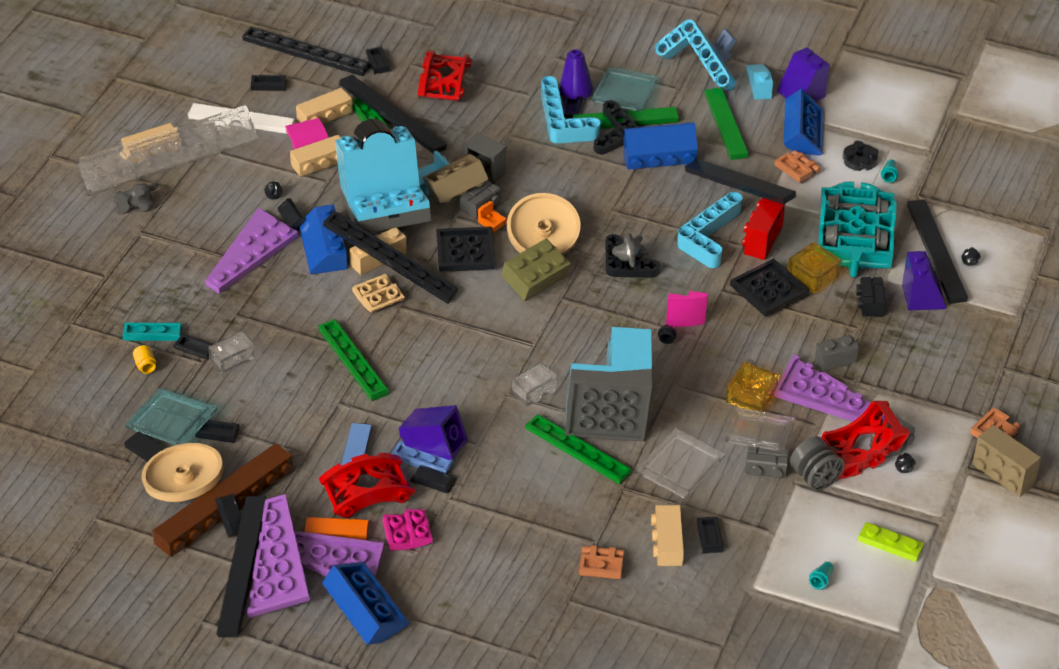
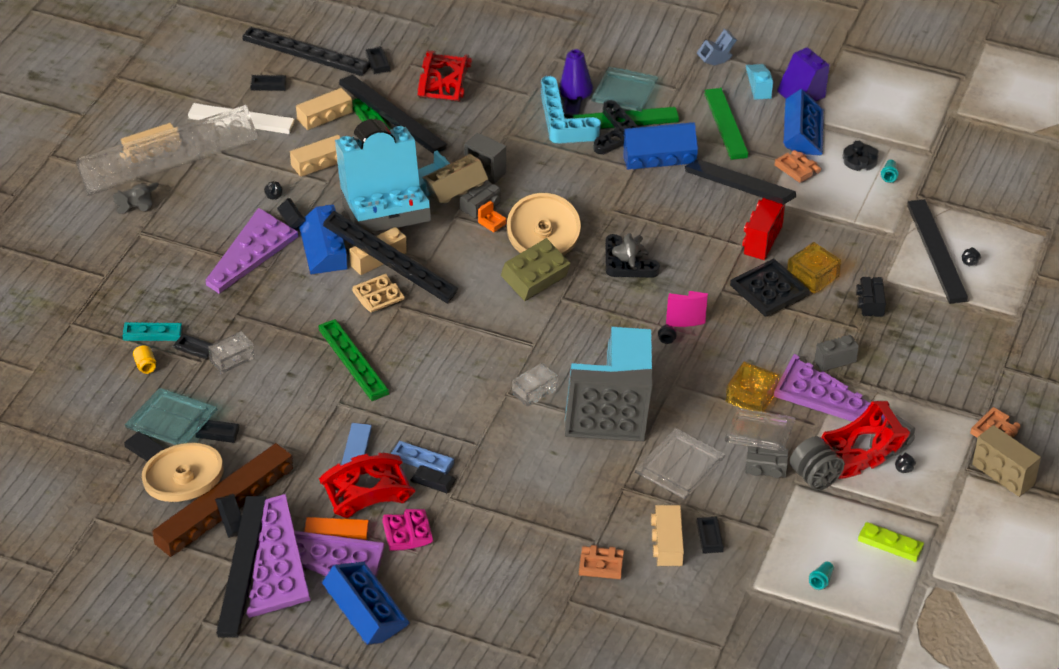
dark pink slope [285,118,329,150] -> none
dark purple slope [399,405,468,460] -> none
black plate [436,227,495,272] -> none
green tile [525,414,632,485] -> none
medium azure beam [655,19,736,91] -> none
medium azure beam [677,192,743,268] -> none
teal piece [817,181,896,277] -> none
dark purple slope [902,251,946,310] -> none

